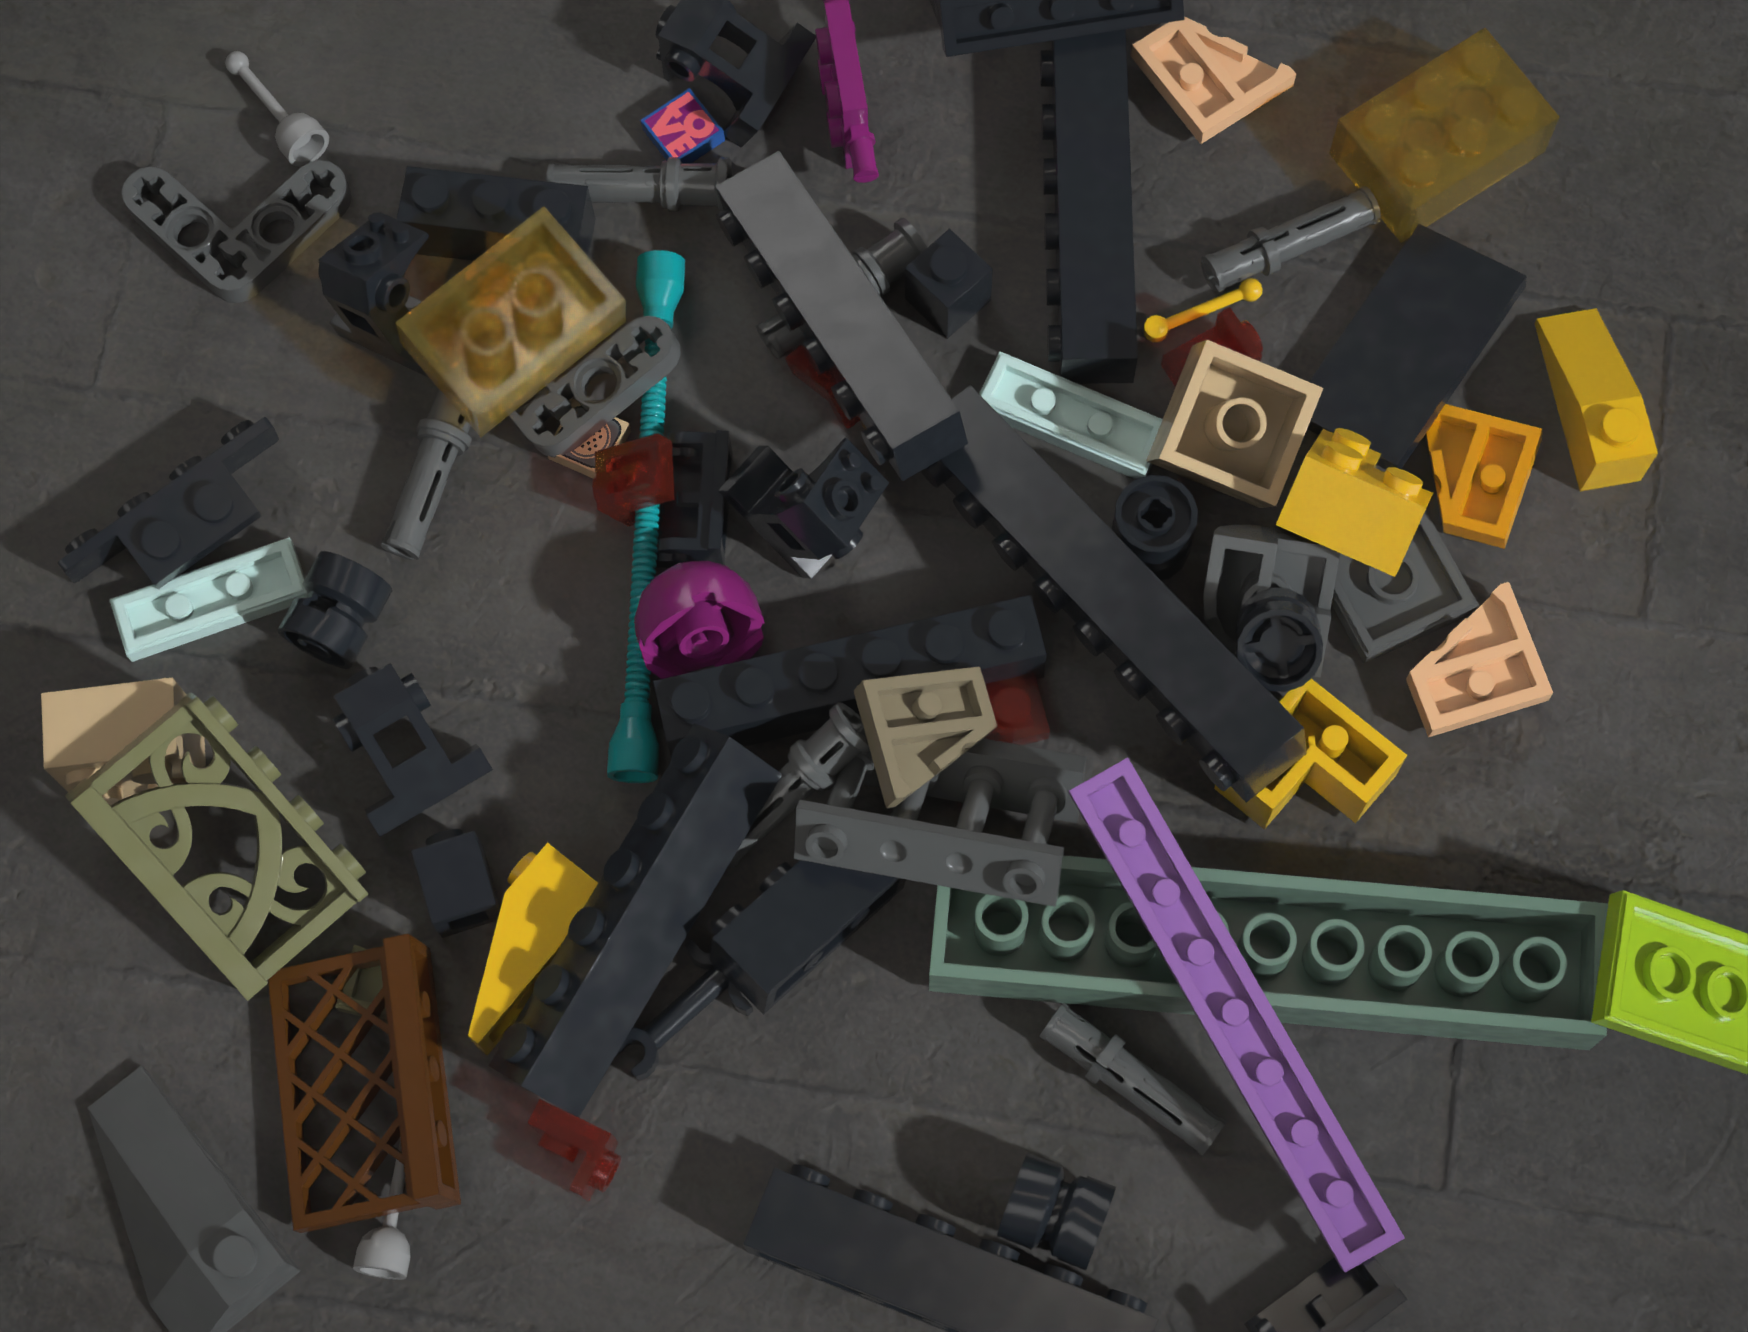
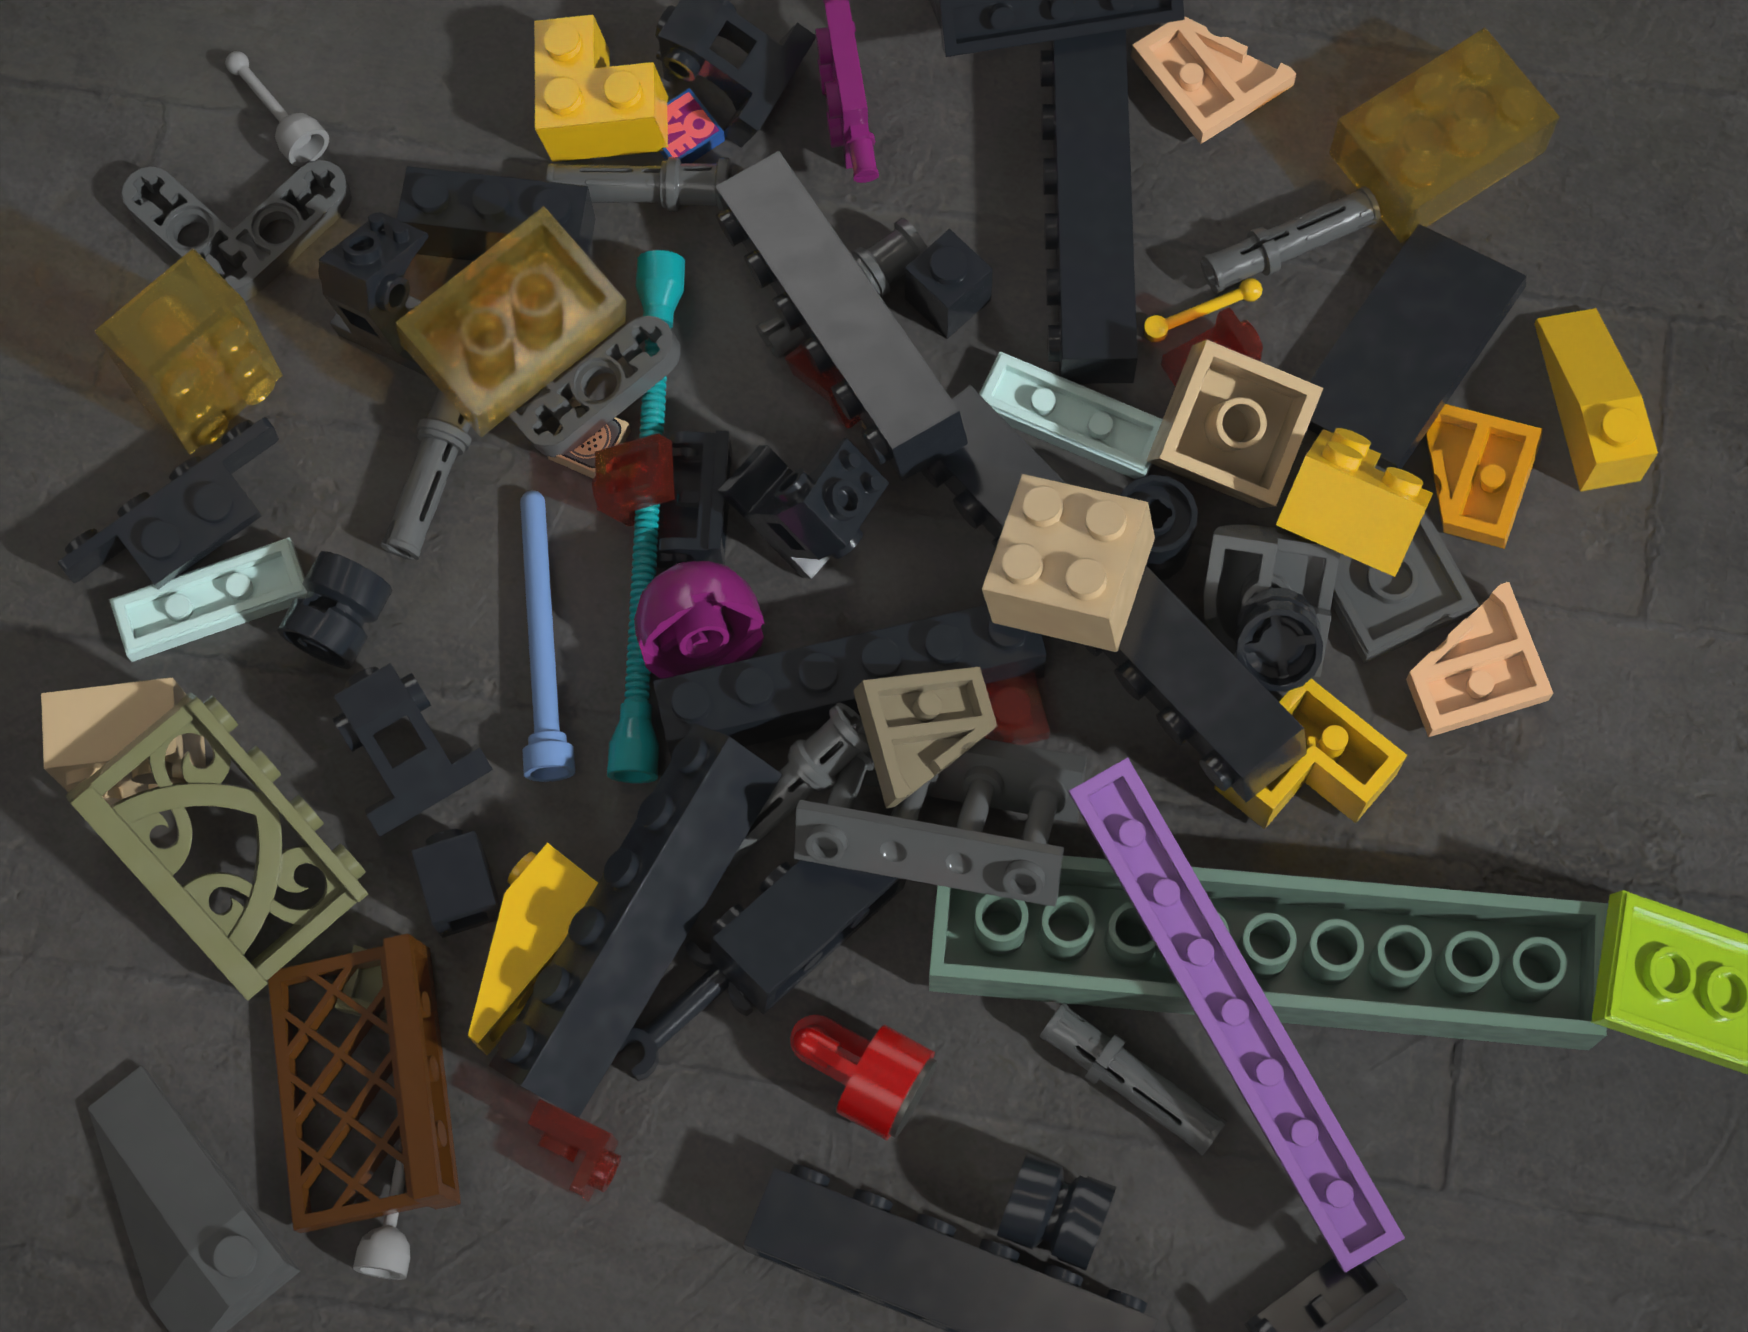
none -> clear yellow brick [94,248,283,455]
none -> medium blue piece [520,490,575,782]
none -> yellow brick [534,15,668,162]
none -> red piece [790,1014,938,1141]
none -> tan brick [982,474,1155,652]

